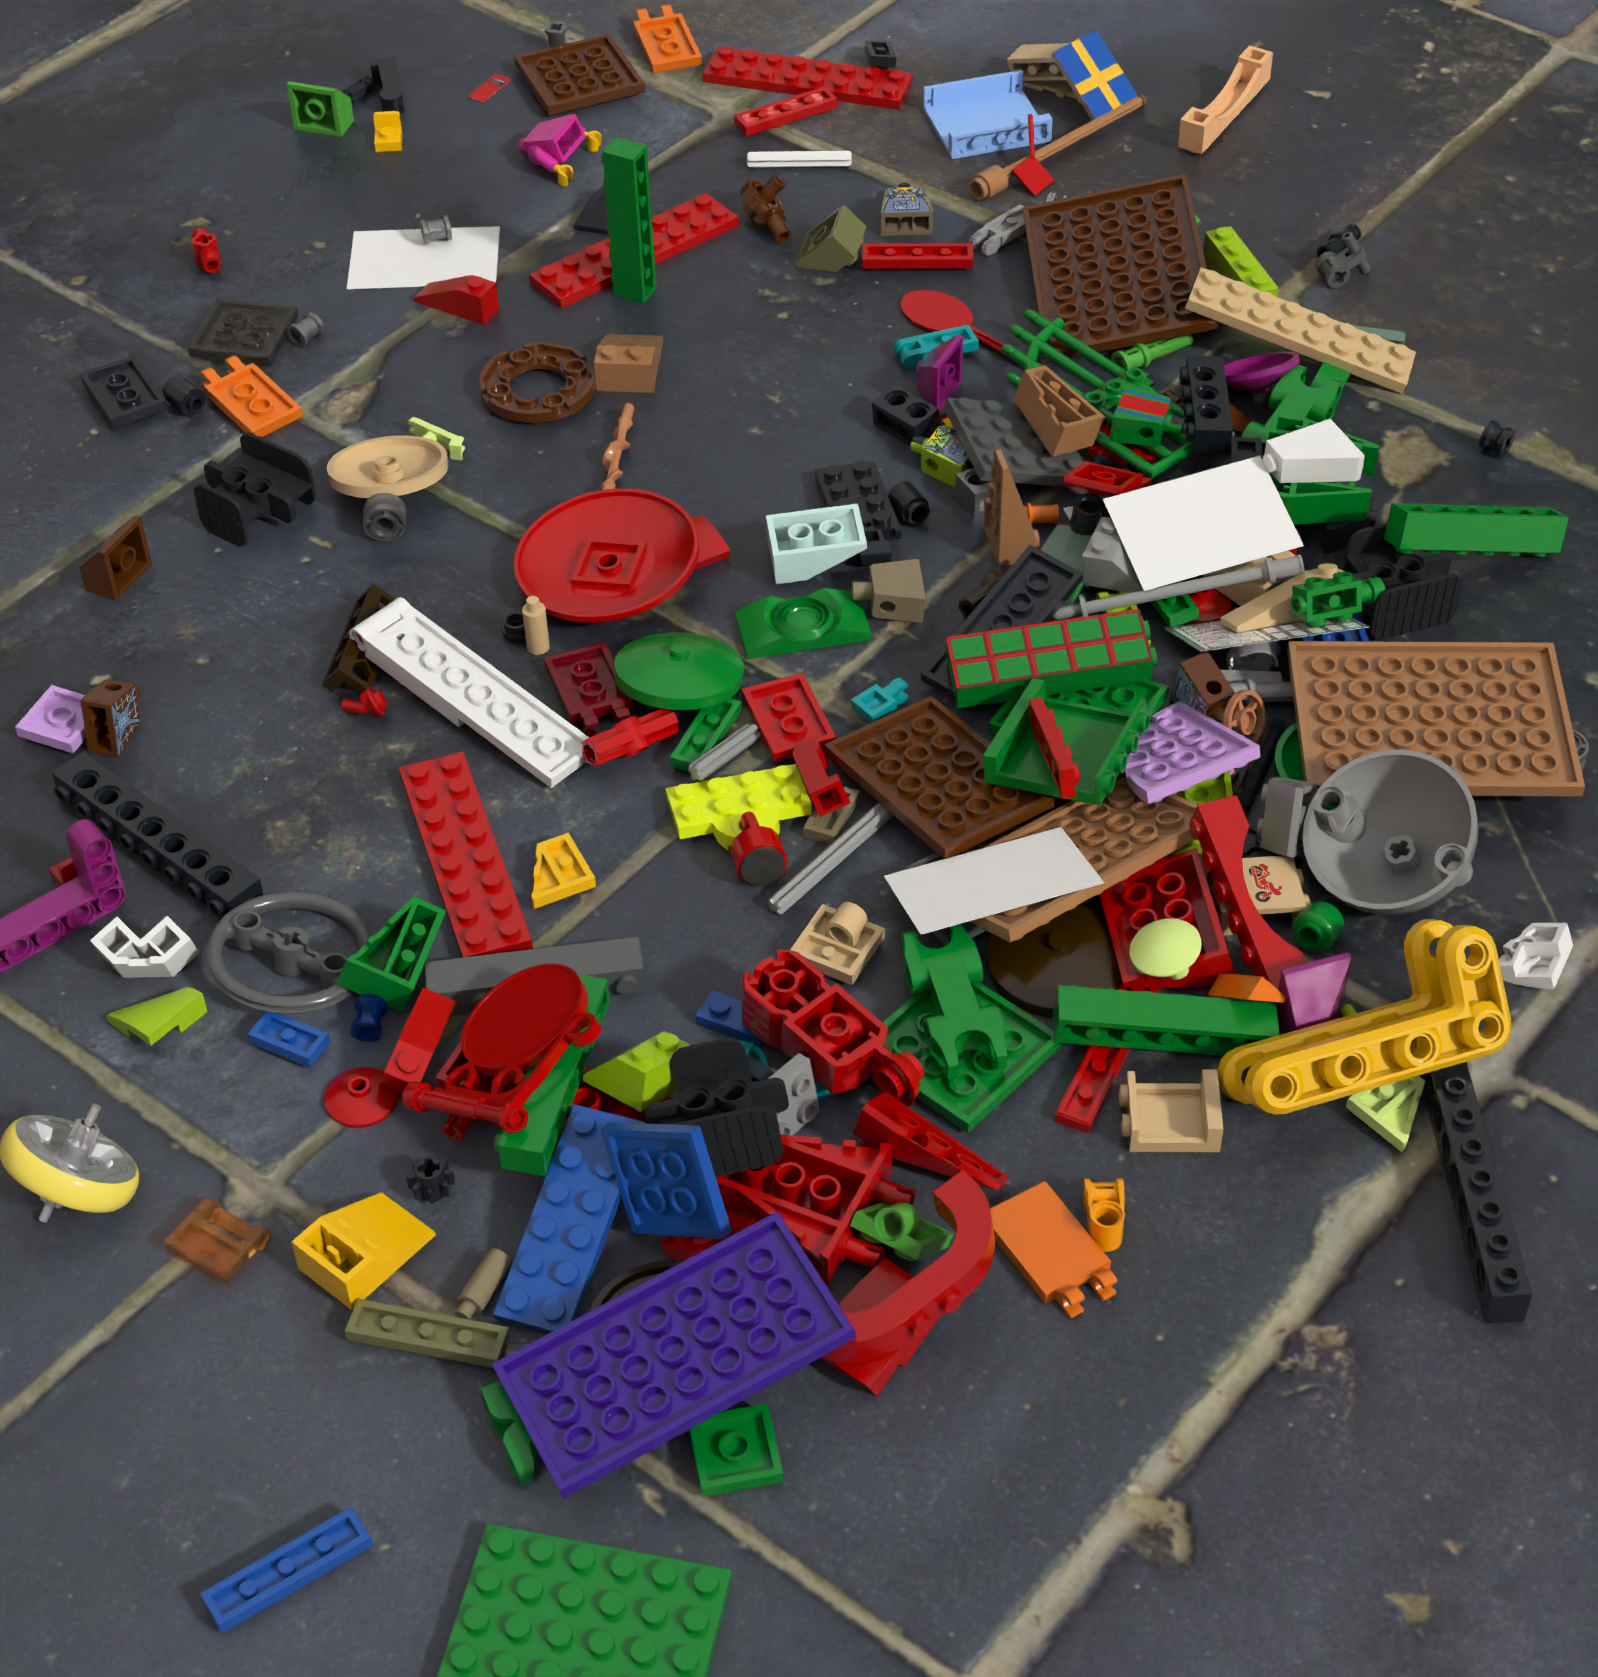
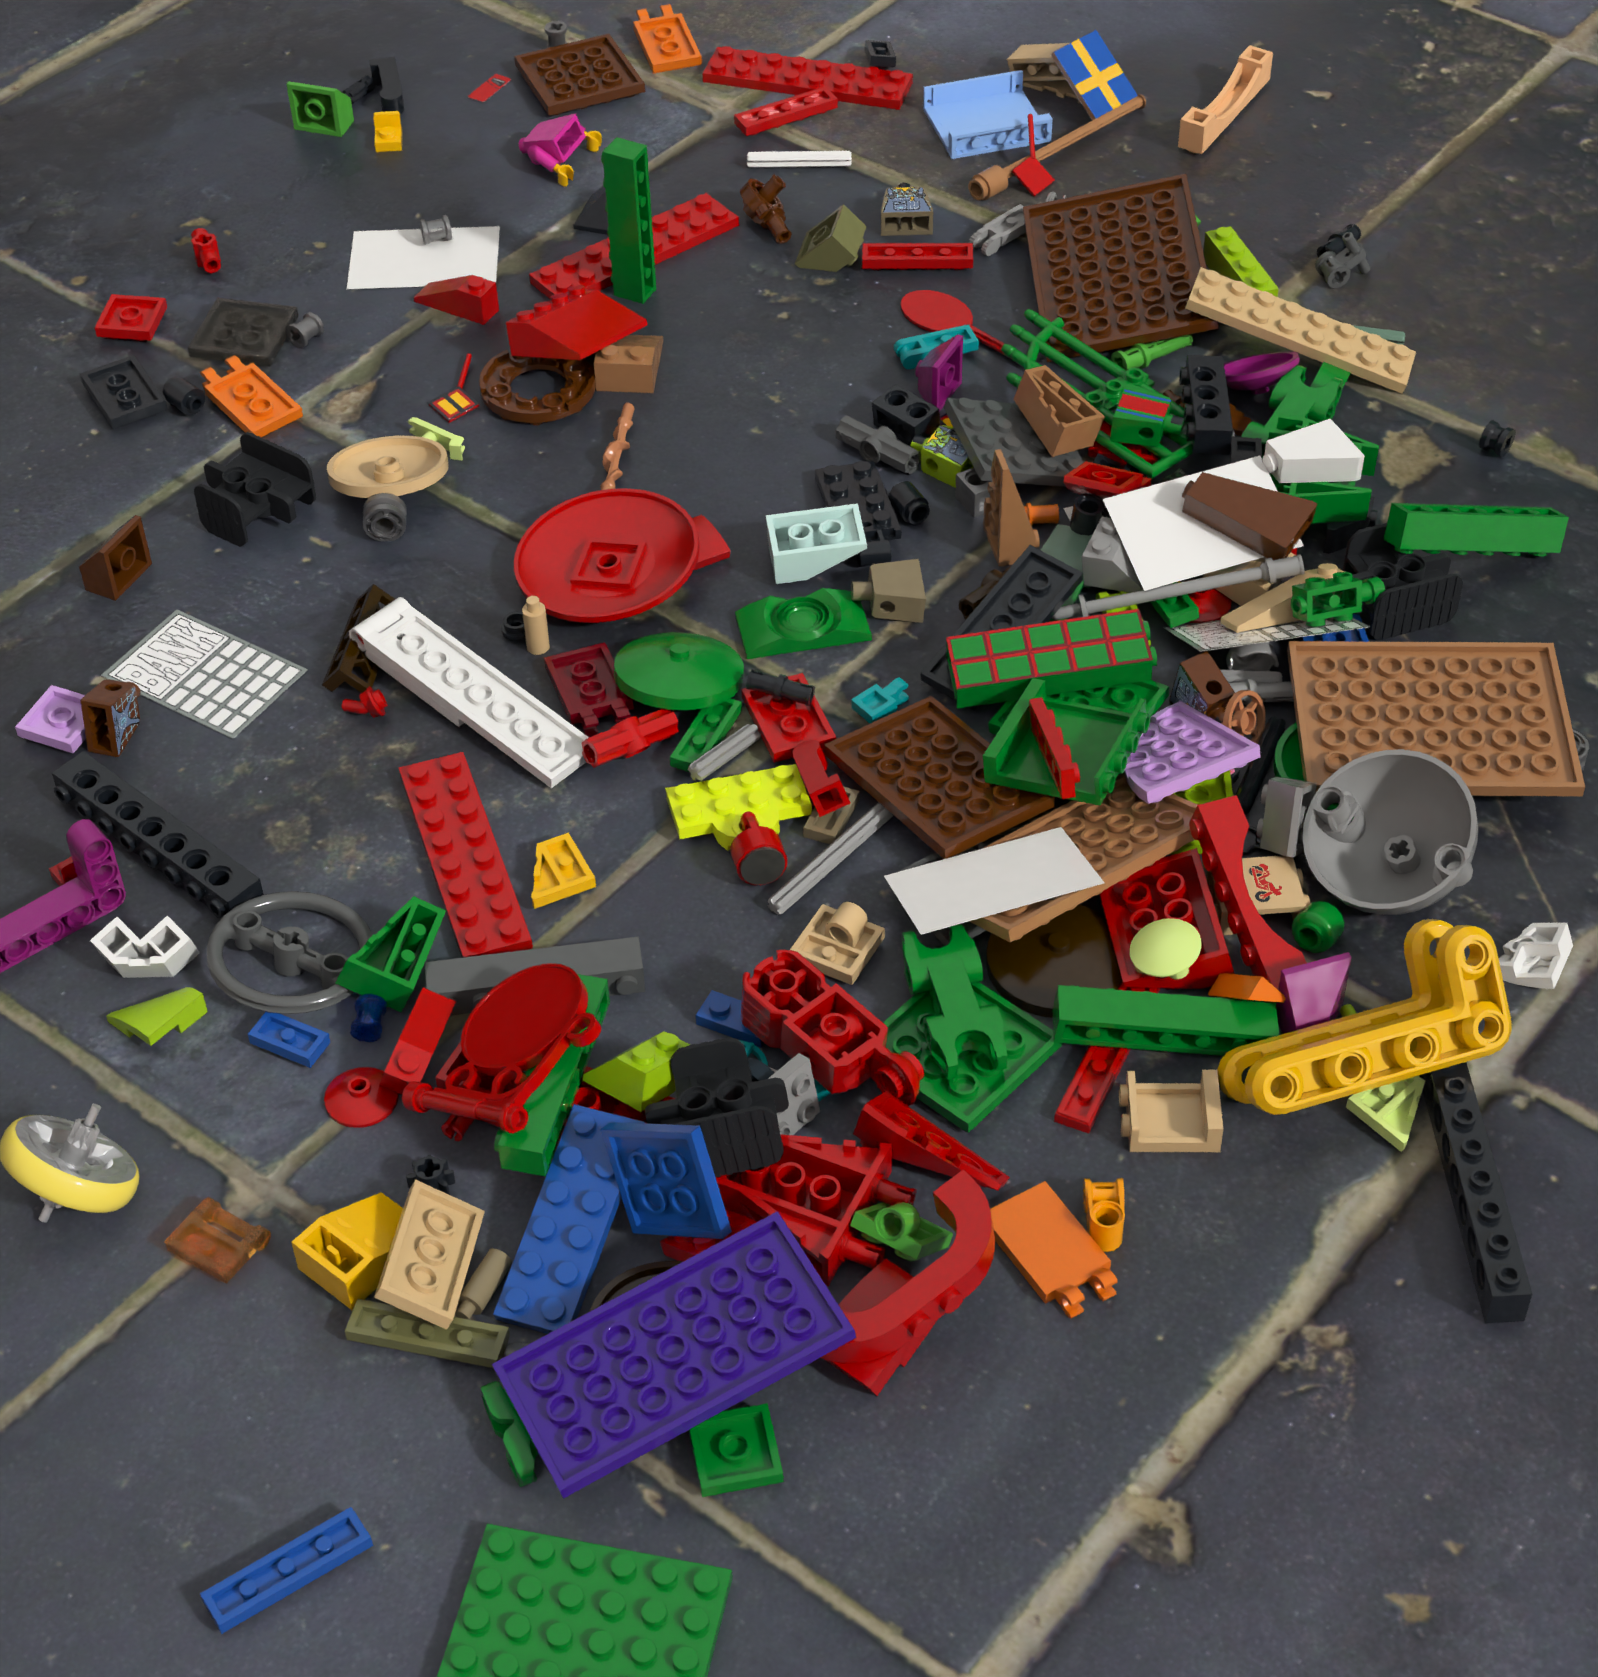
none -> red plate [94,294,167,341]
none -> sticker [101,609,308,739]
none -> tan plate [374,1179,485,1330]
none -> piece [429,353,480,423]
none -> red slope [506,285,648,360]
none -> black pin [746,669,815,706]
none -> dark grey piece [836,415,921,475]
none -> reddish brown slope [1182,472,1318,560]

